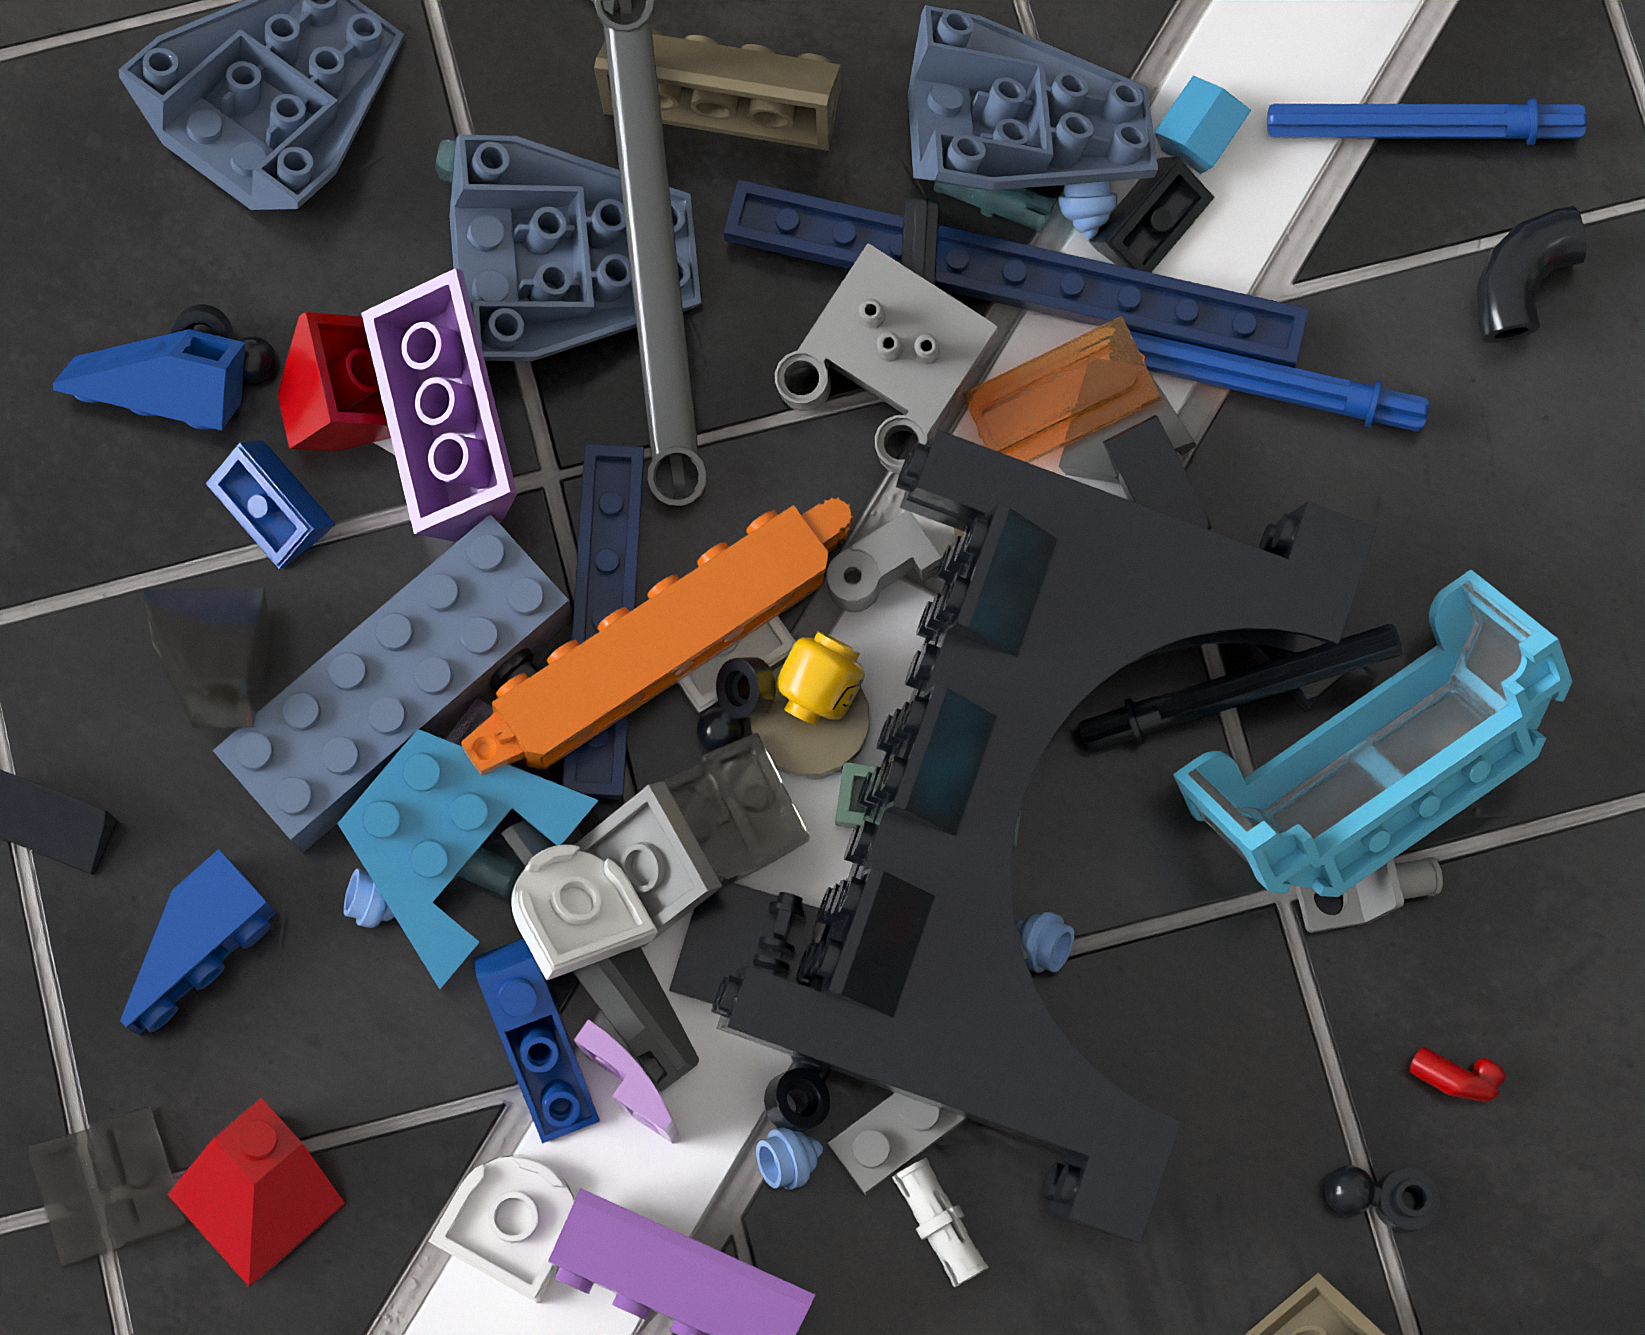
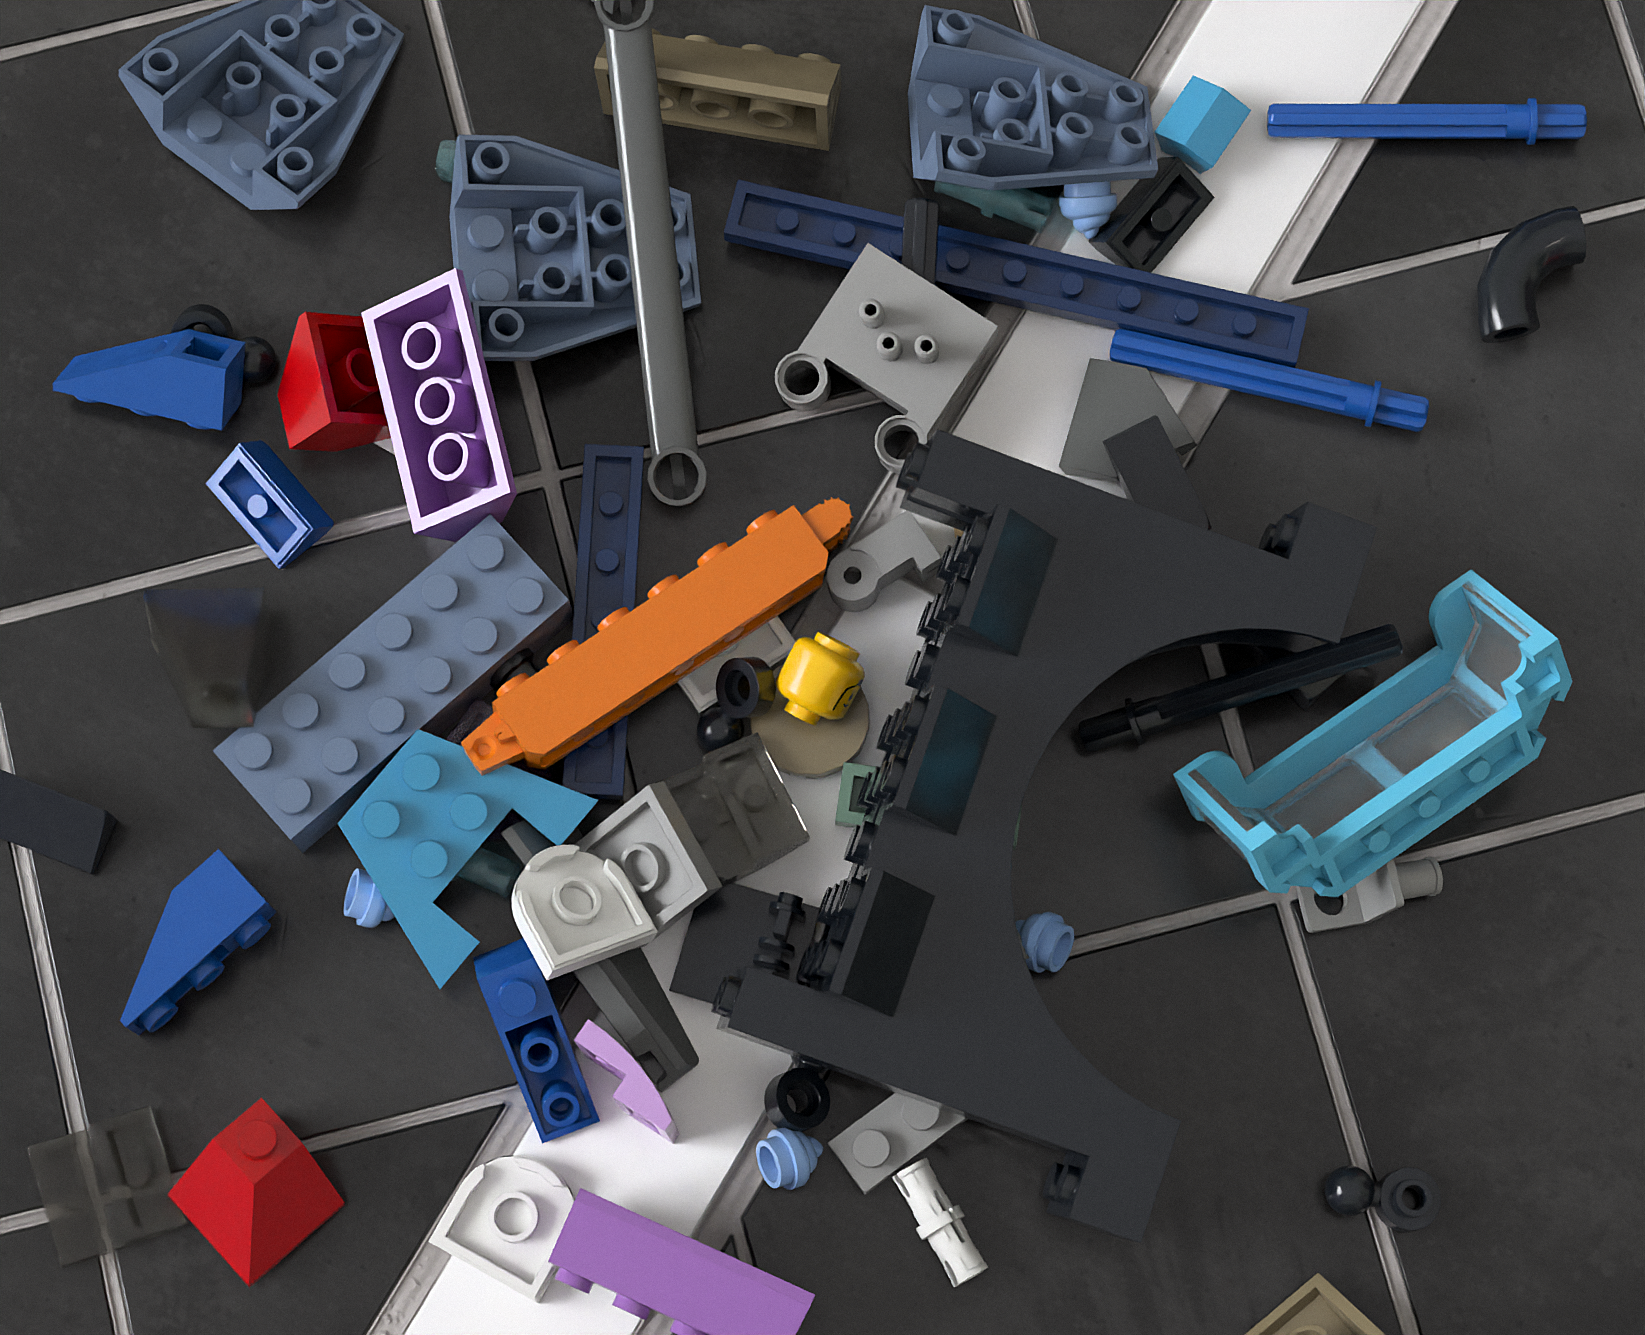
clear orange piece [962,316,1162,463] -> none
red arm [1409,1046,1506,1103] -> none

